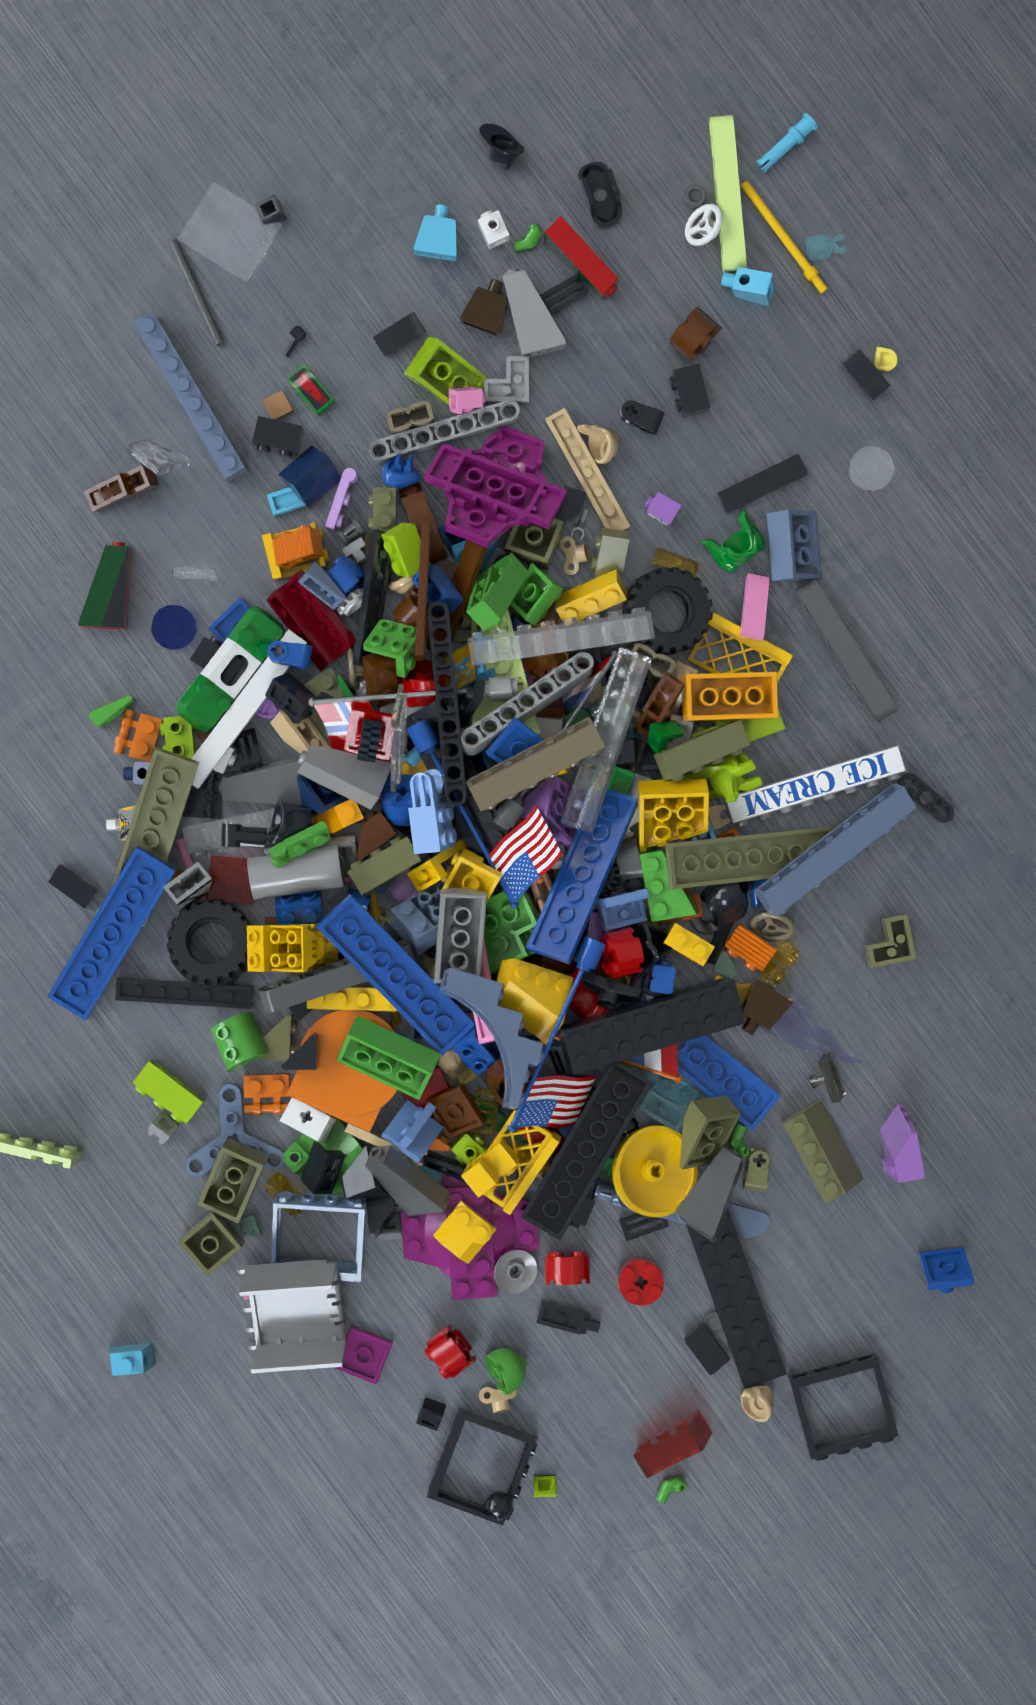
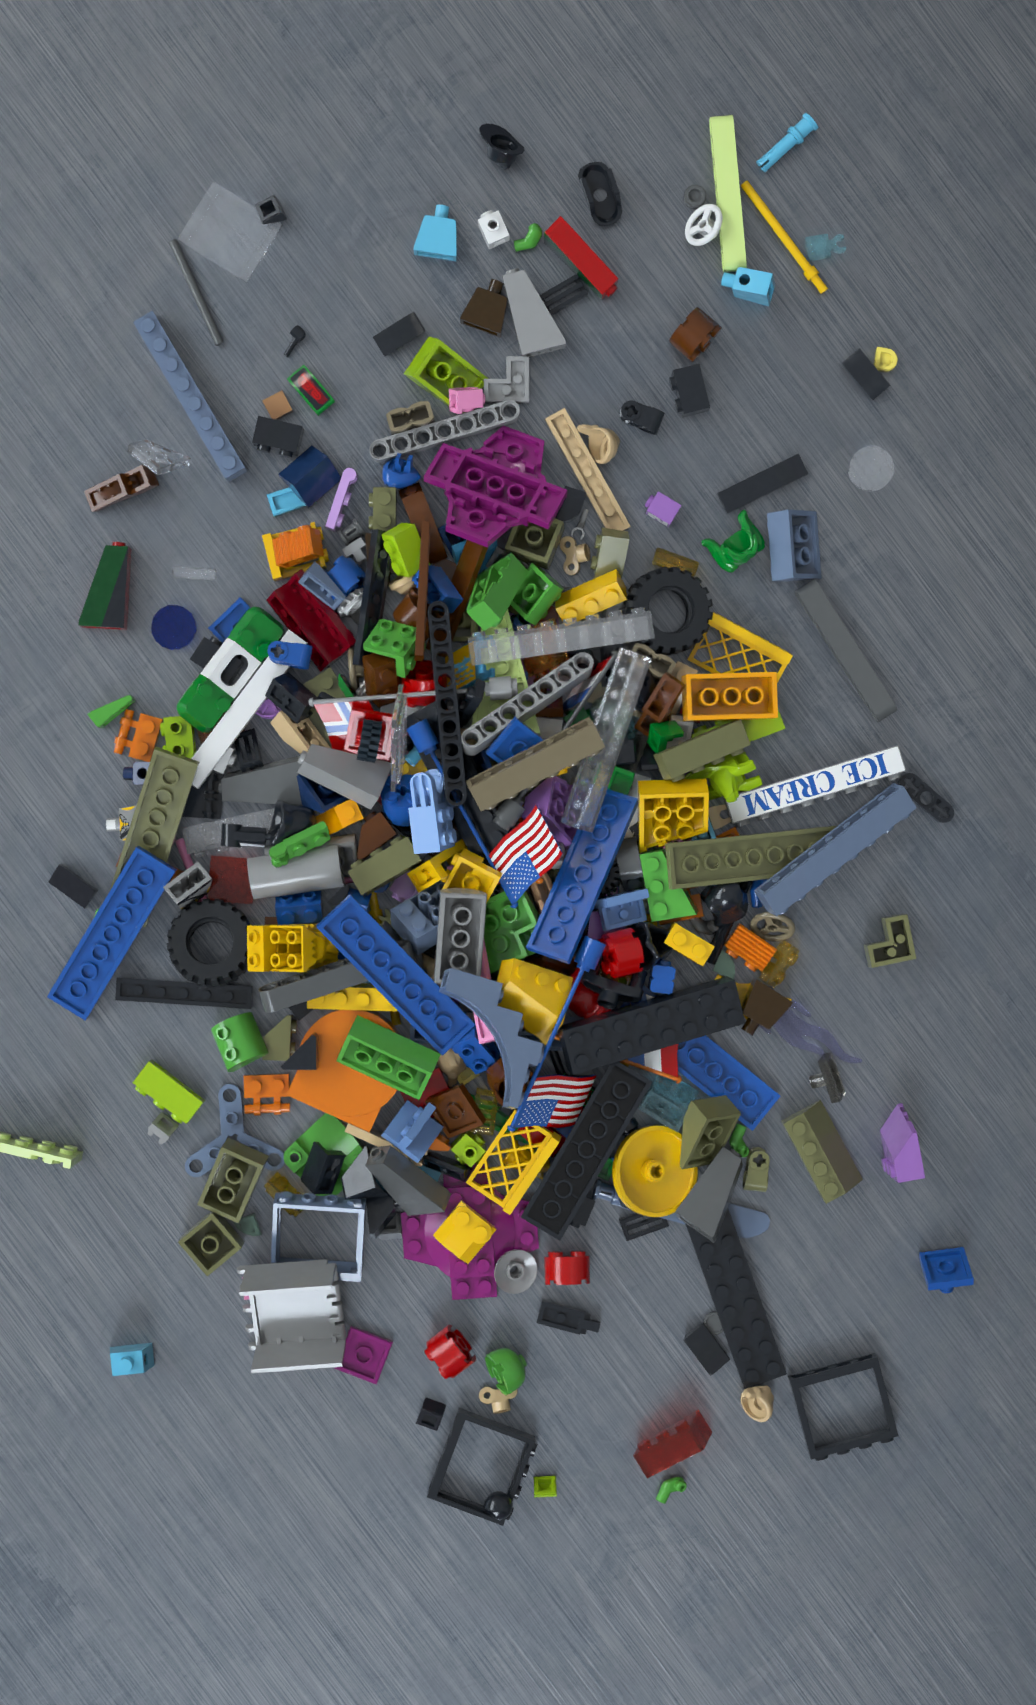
white brick [280,1098,337,1144] -> none
yellow brick [461,1138,520,1197] -> none
red brick [617,1256,664,1306] -> none
bright pink tile [740,573,770,641] -> none

